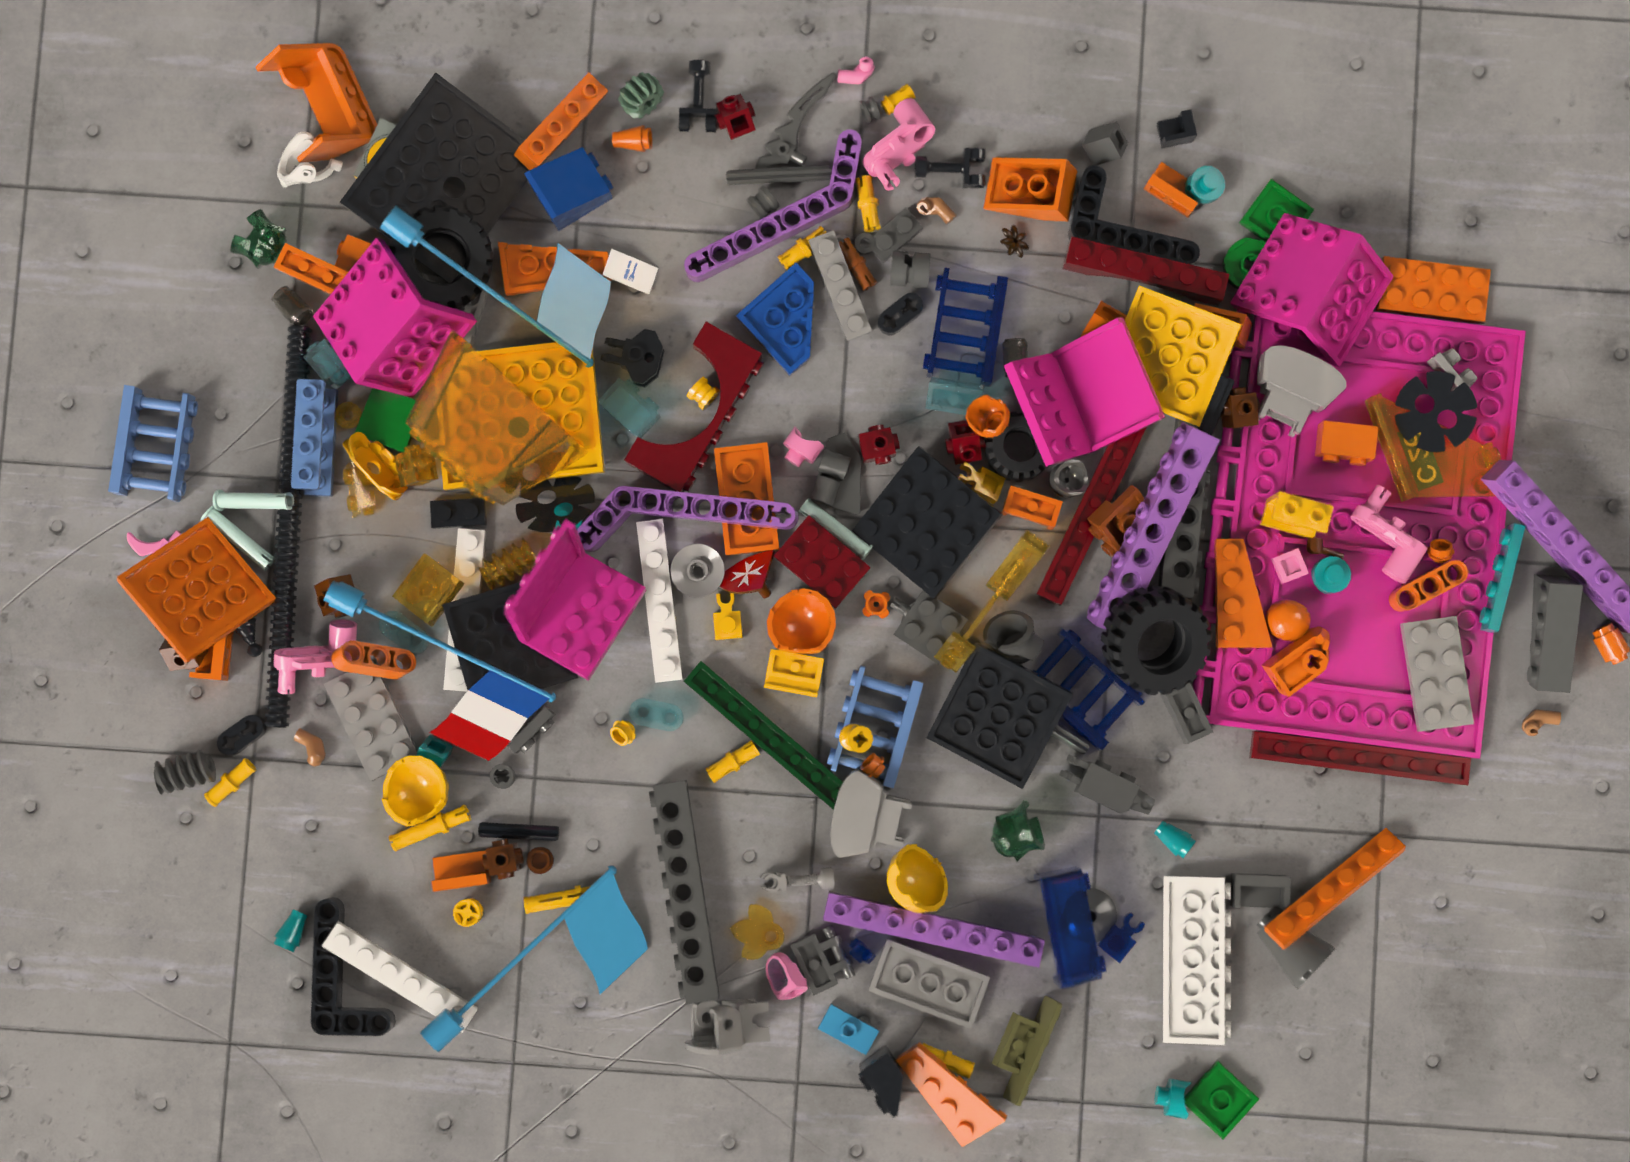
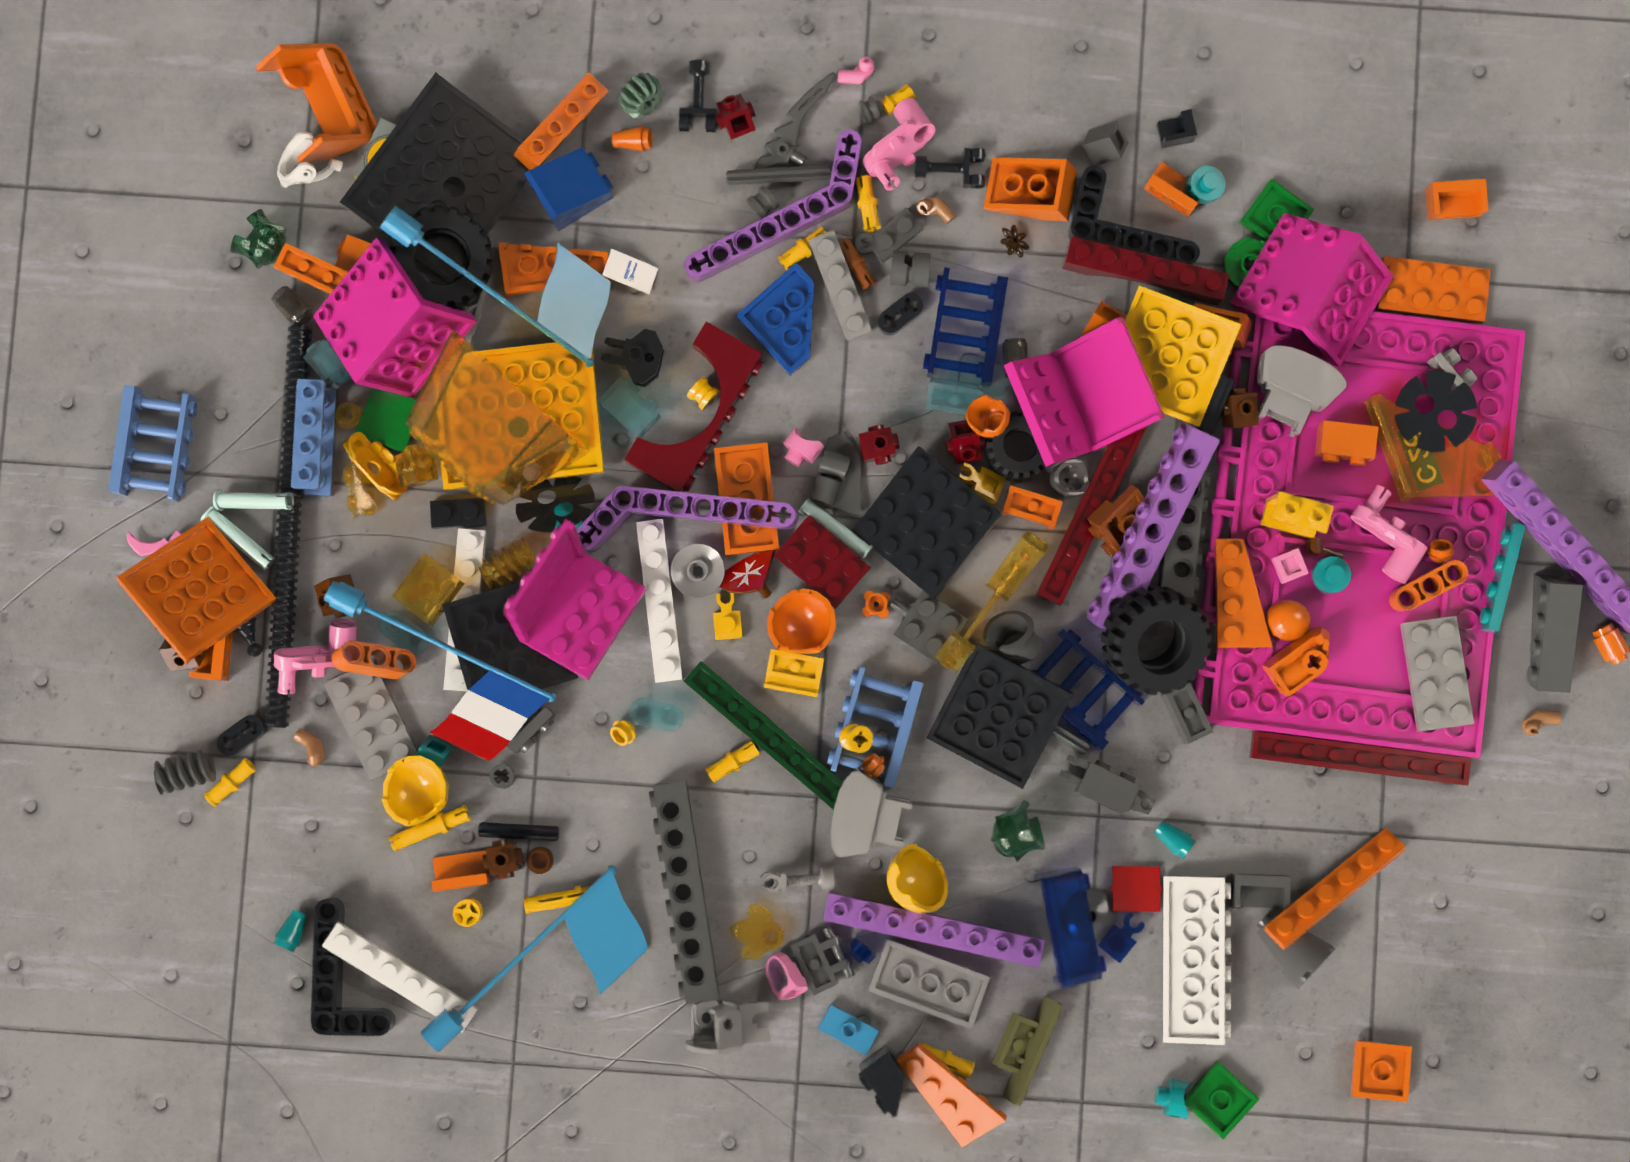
none -> red piece [1109,866,1163,912]
none -> orange plate [1351,1040,1412,1102]
none -> orange panel [1425,179,1488,220]

